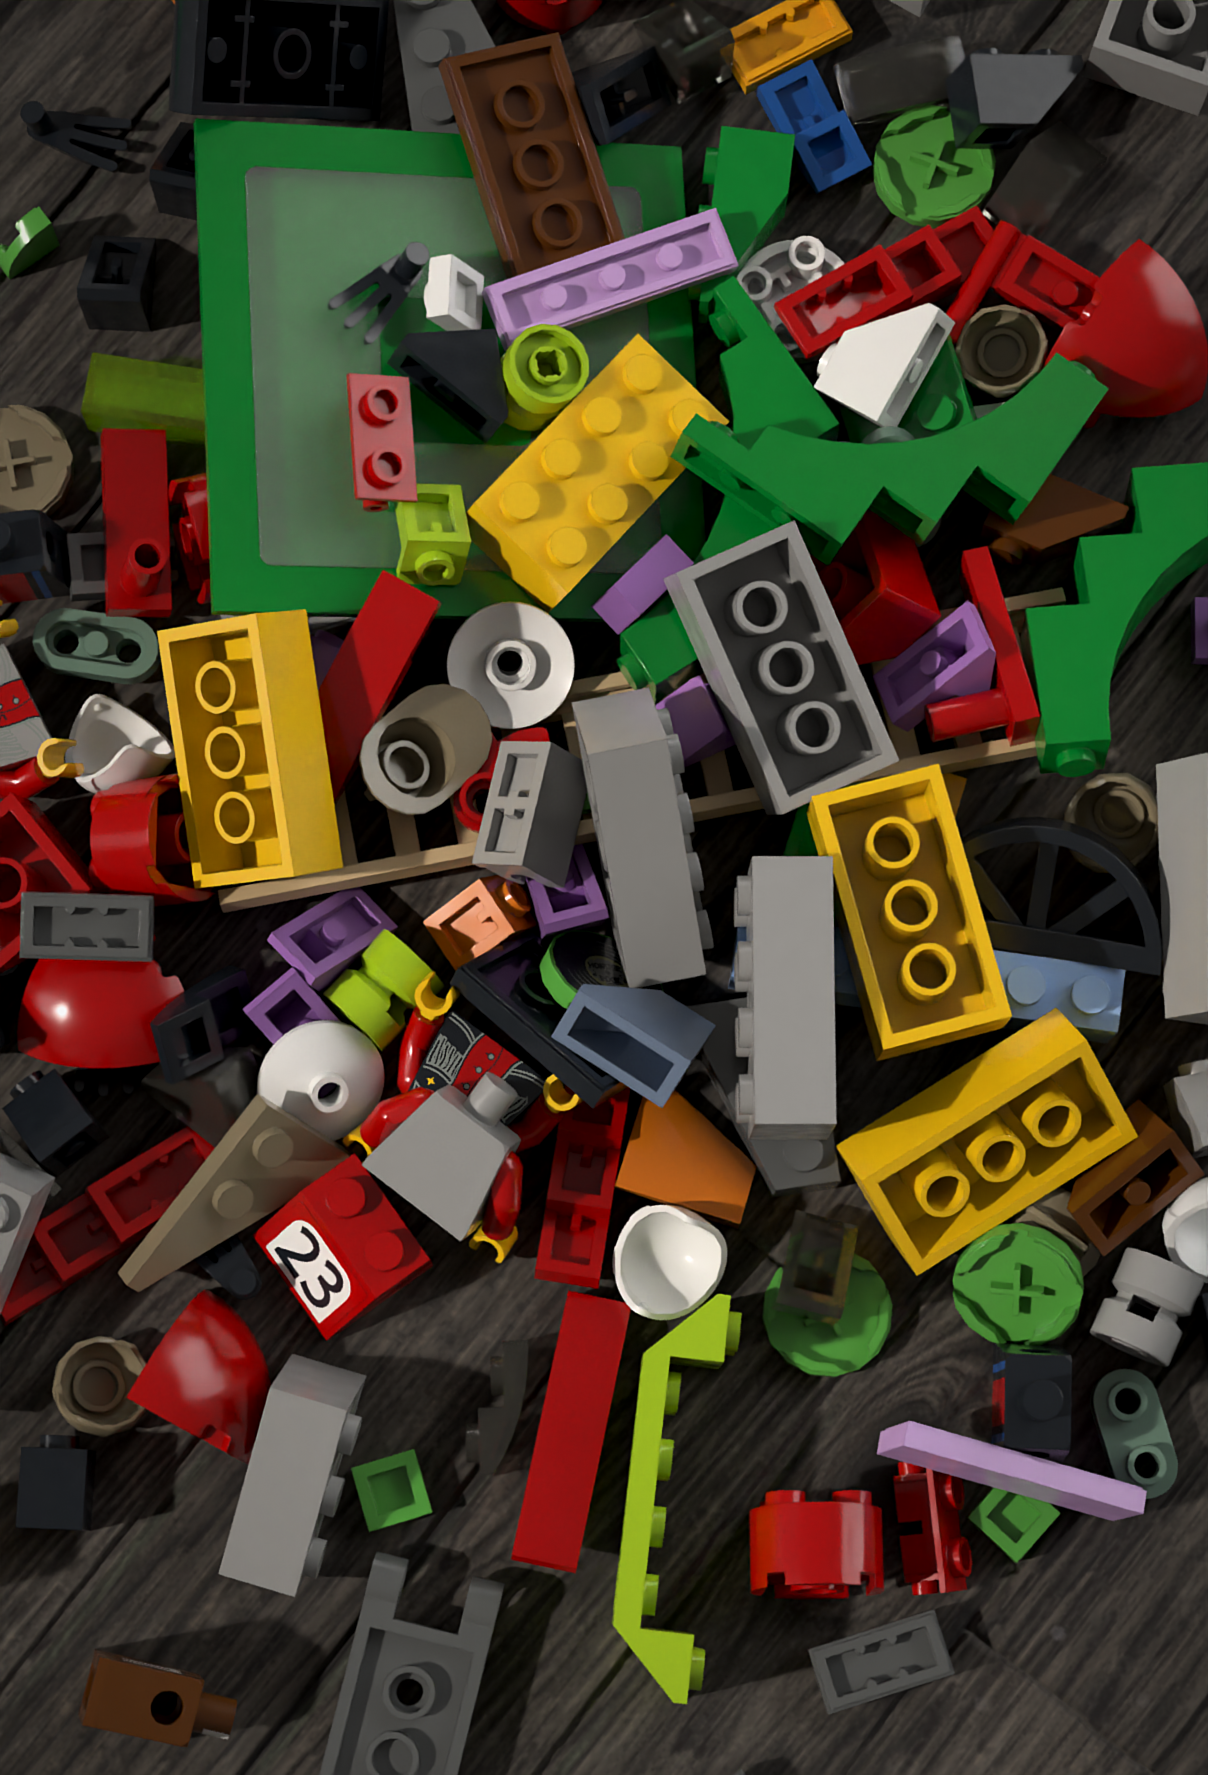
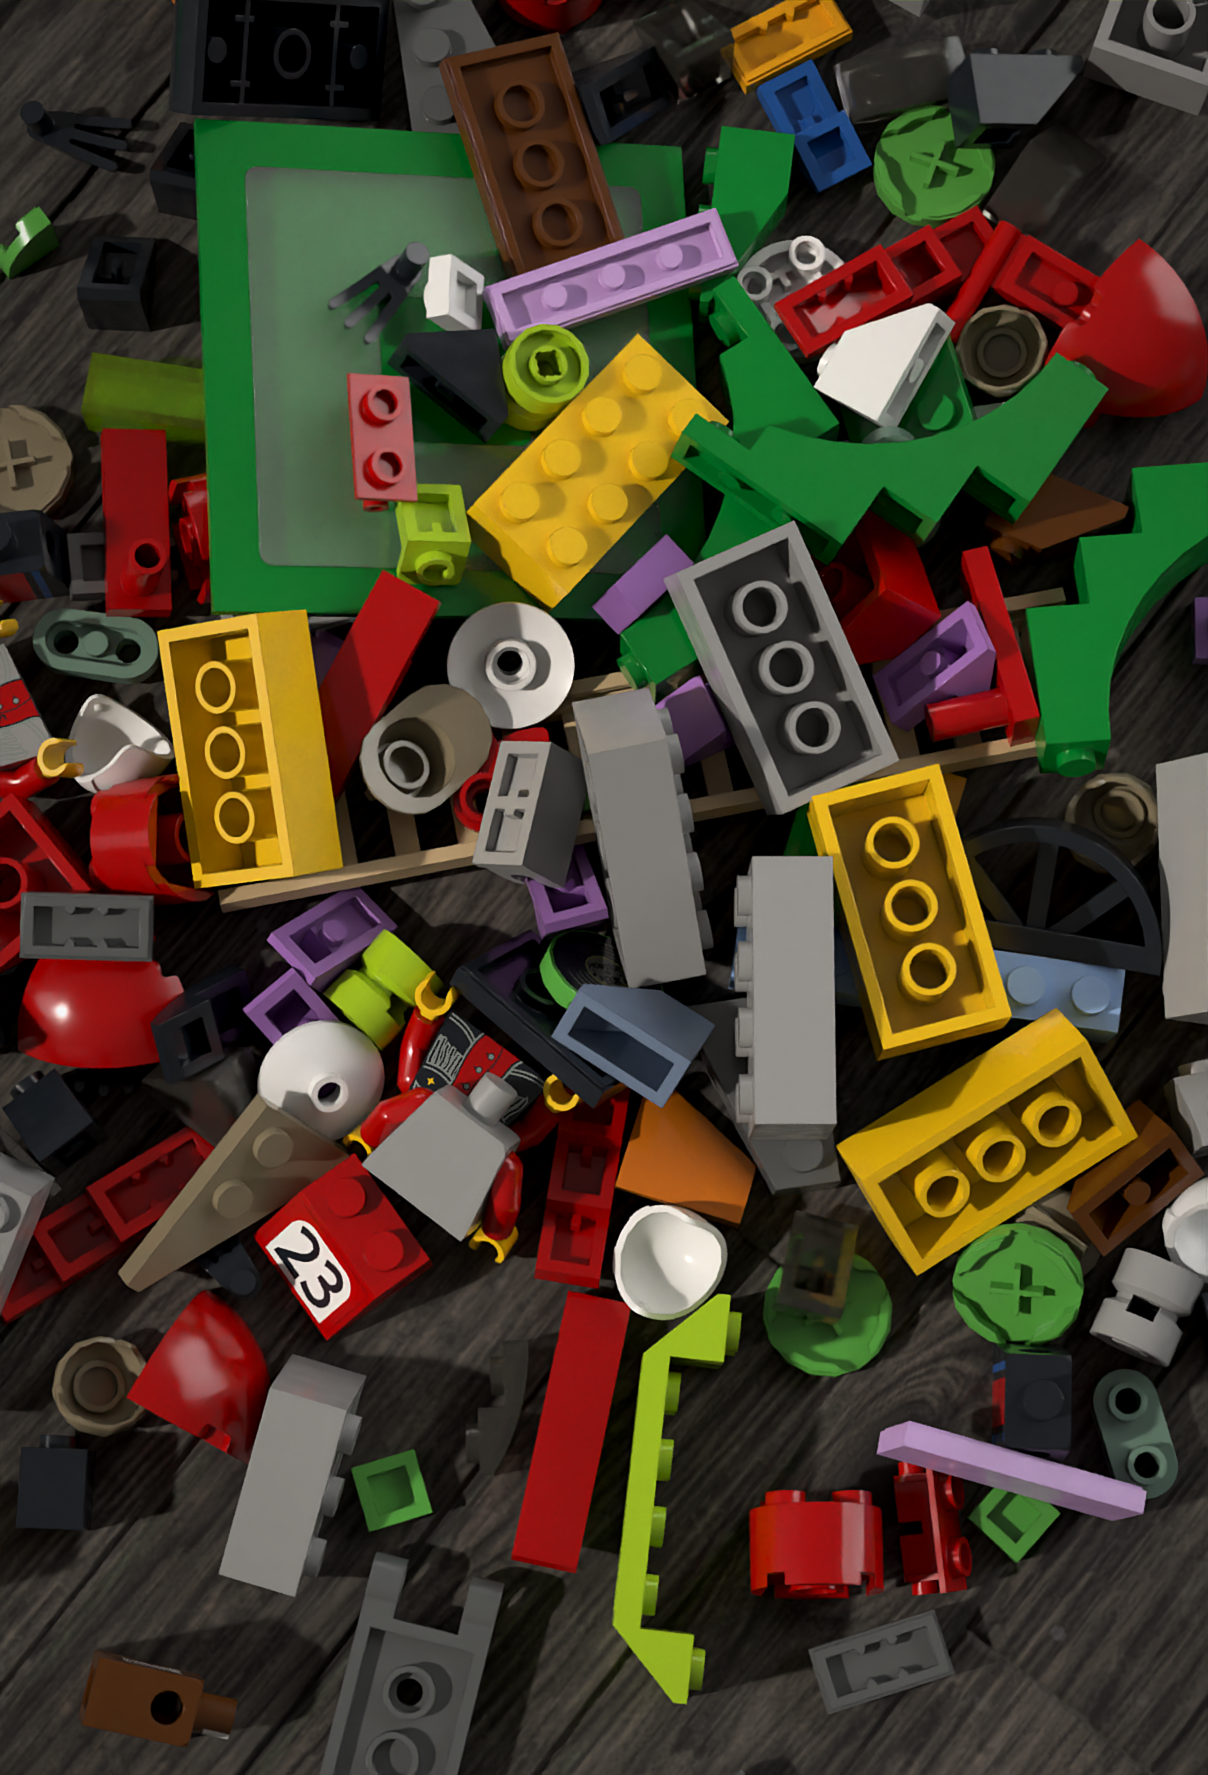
orange bracket [423,875,537,971] -> none

